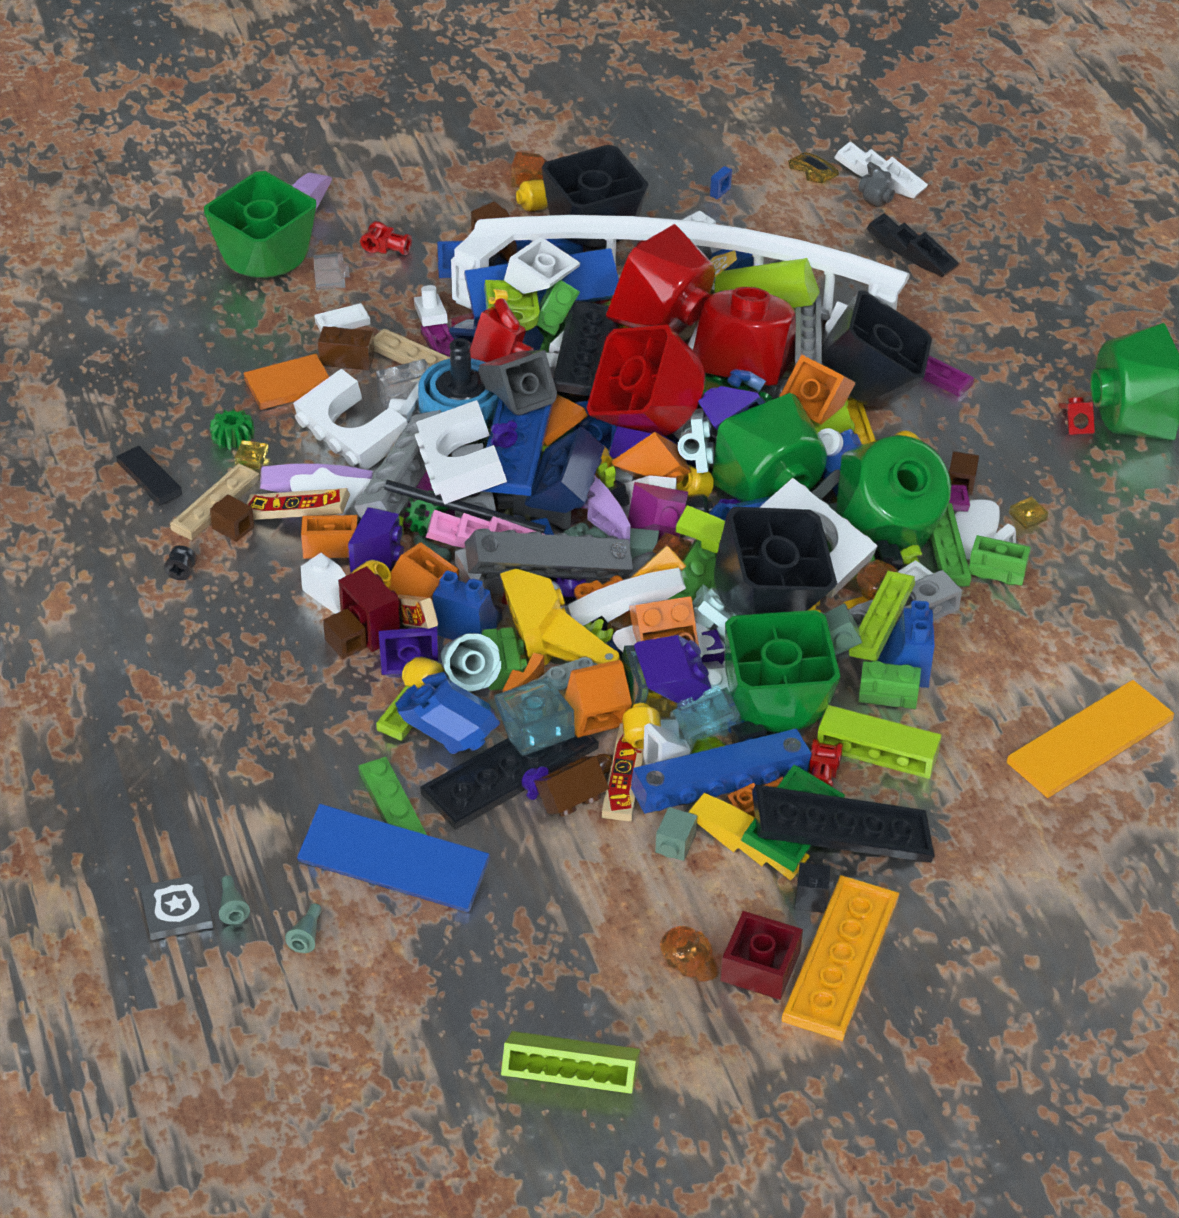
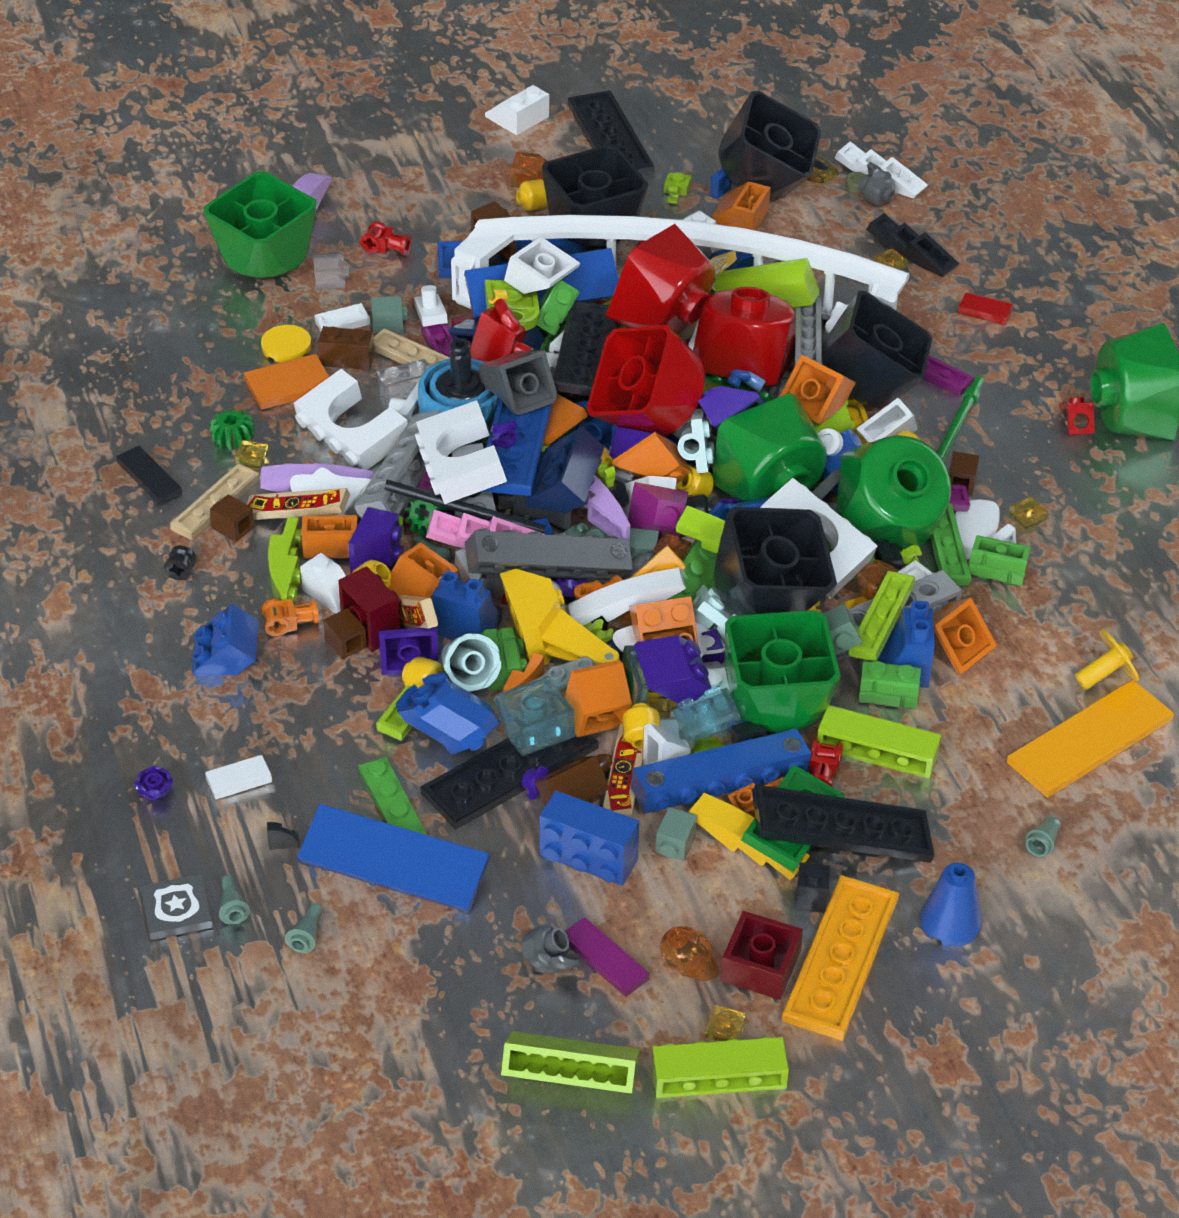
none -> dark purple plate [135,766,173,800]
none -> blue slope [192,603,258,676]
none -> white tile [205,755,272,800]
none -> yellow tile [261,325,312,363]
none -> orange connector [261,599,319,636]
none -> black tile [267,822,300,850]
none -> lime slope [268,517,302,604]
none -> sand green brick [371,296,408,333]
none -> white slope [485,85,549,135]
none -> dark grey head [522,925,581,973]
none -> blue brick [540,790,639,886]
none -> magenta tile [565,917,649,997]
none -> black tile [568,90,655,175]
none -> lime brick [652,1037,789,1098]
none -> lime plate [664,172,691,204]
none -> clear yellow plate [705,1005,746,1042]
none -> orange slope [710,181,771,231]
none -> black piece [718,91,821,200]
none -> olive tile [845,172,865,193]
none -> white slope [856,398,917,443]
none -> clear yellow plate [873,248,908,270]
none -> blue cone [920,863,983,947]
none -> orange slope [933,597,997,675]
none -> green bar [937,376,984,461]
none -> red tile [958,292,1013,325]
none -> sand green cone [1025,816,1061,857]
none -> yellow piece [1074,629,1139,691]

